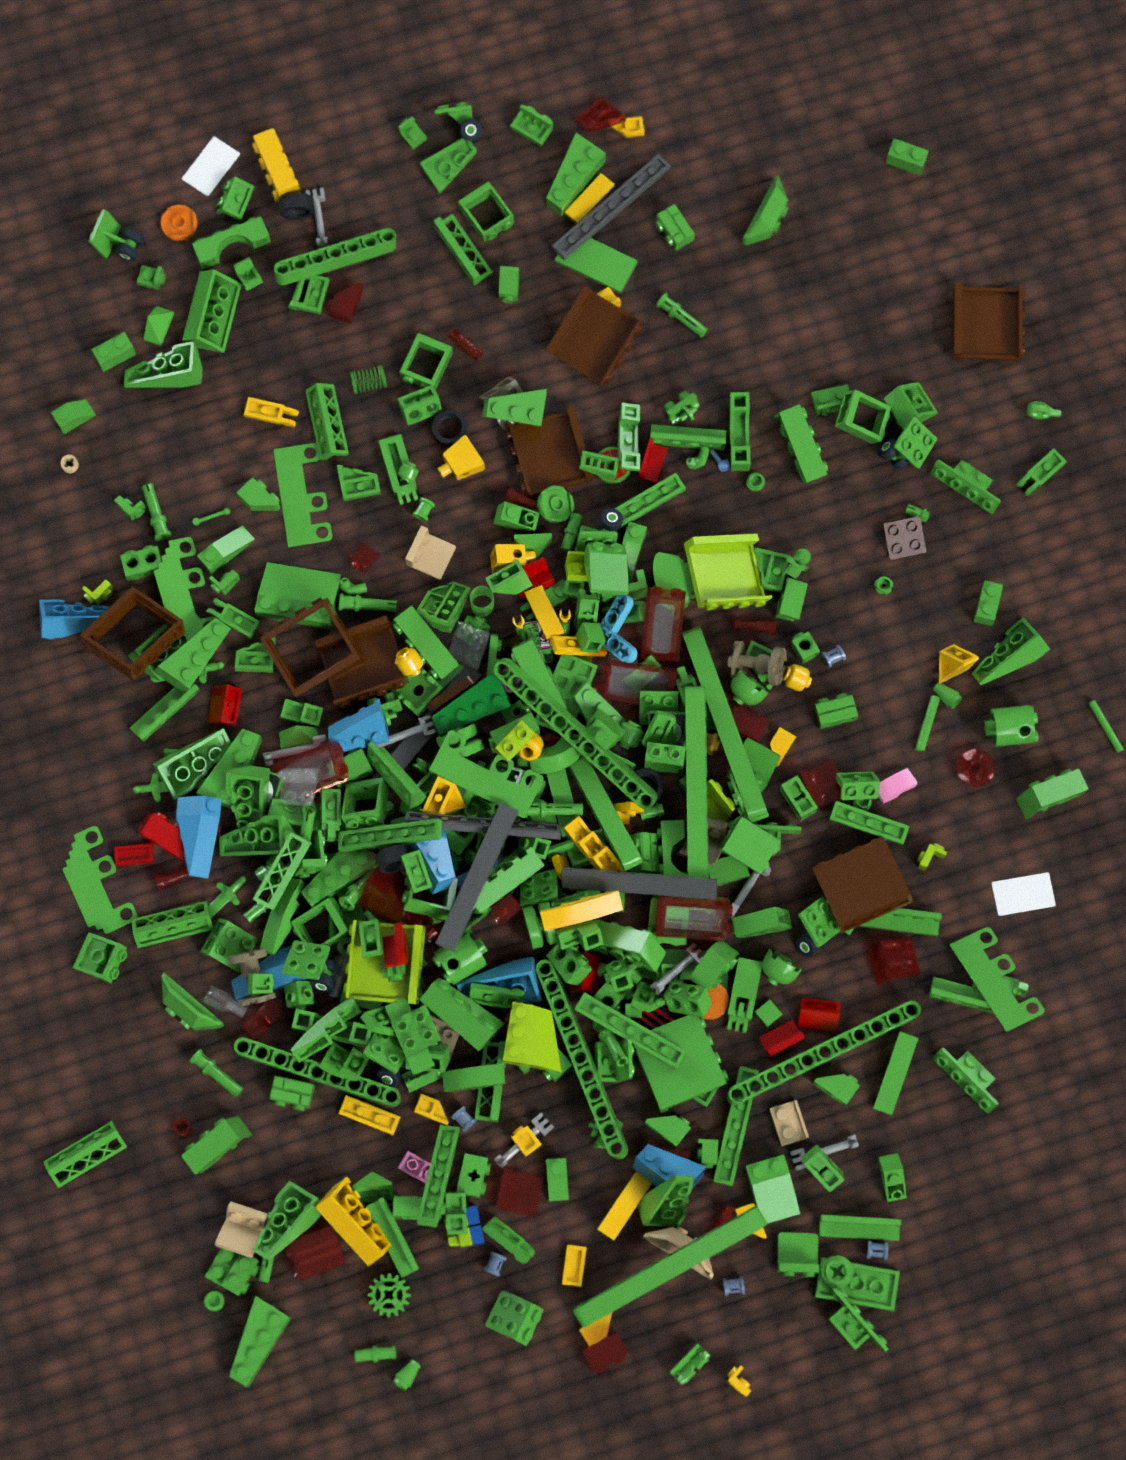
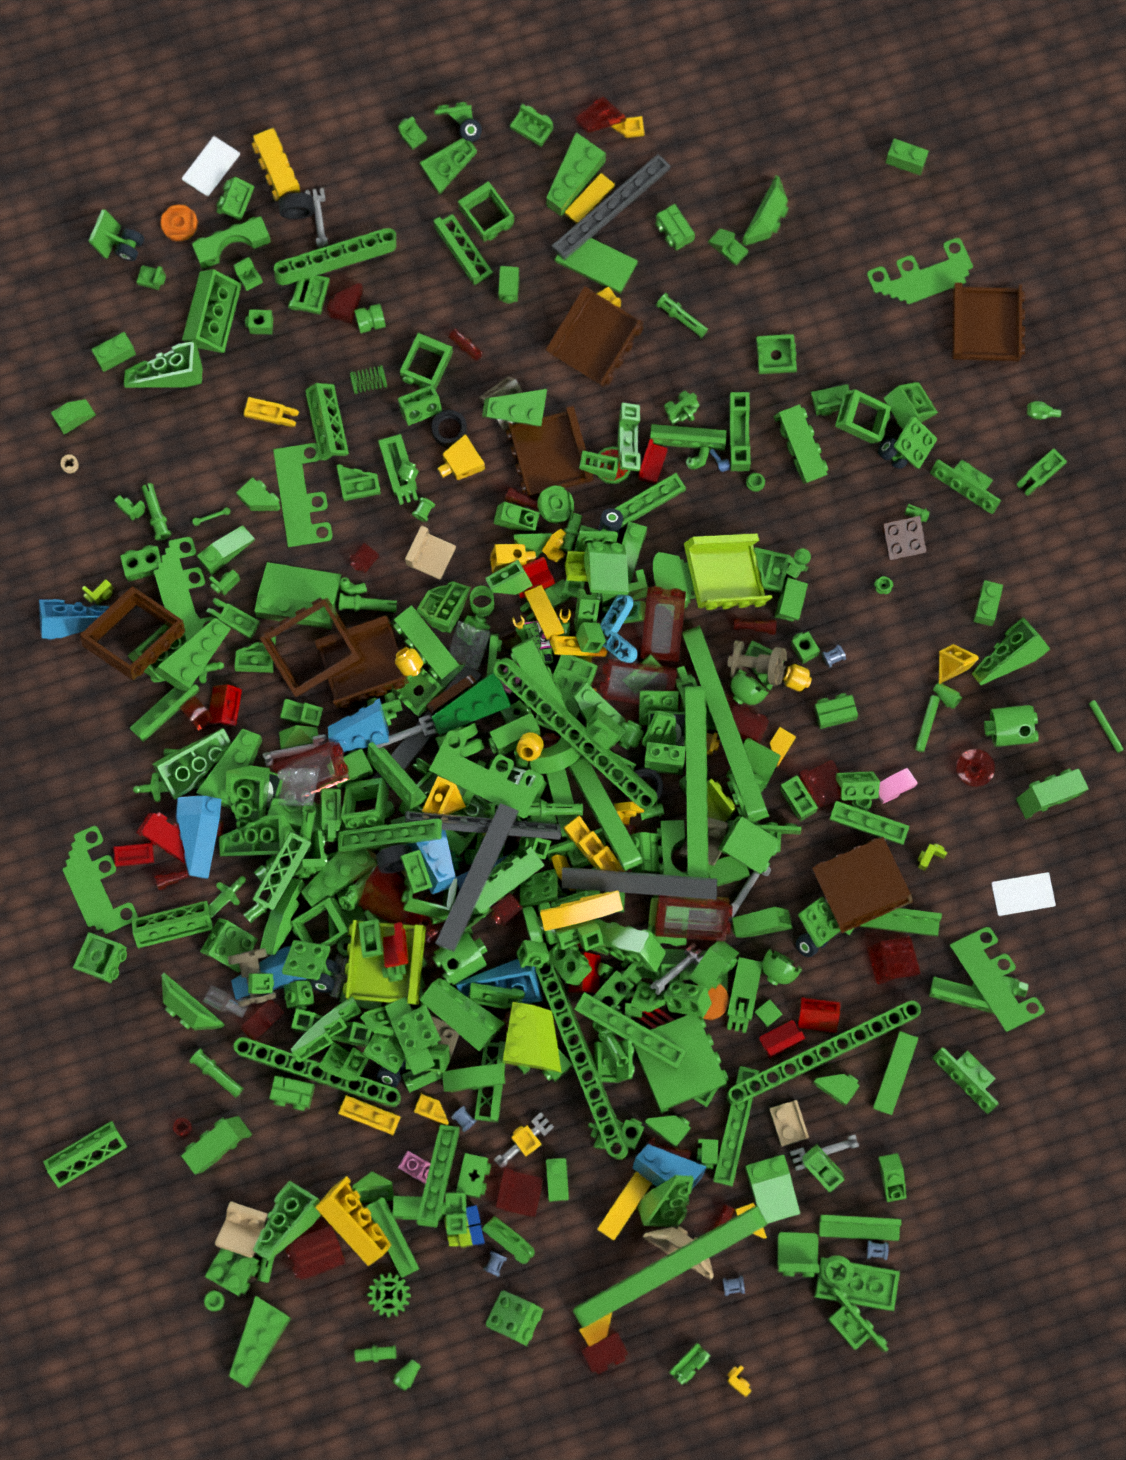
bright green slope [144,306,174,346] -> none
lime bracket [493,720,535,761] -> none
yellow tile [562,1244,587,1287] -> none
bright green brick [604,958,633,993] -> none
none -> clear red brick [180,696,213,731]
none -> bright green brick [245,310,273,334]
none -> bright green wheel [354,304,386,333]
none -> bright green brick [517,940,550,968]
none -> yellow bracket [542,529,567,562]
none -> bright green brick [621,1118,644,1151]
none -> bright green slope [708,229,748,266]
none -> bright green piece [756,334,797,374]
none -> bright green piece [867,238,973,304]

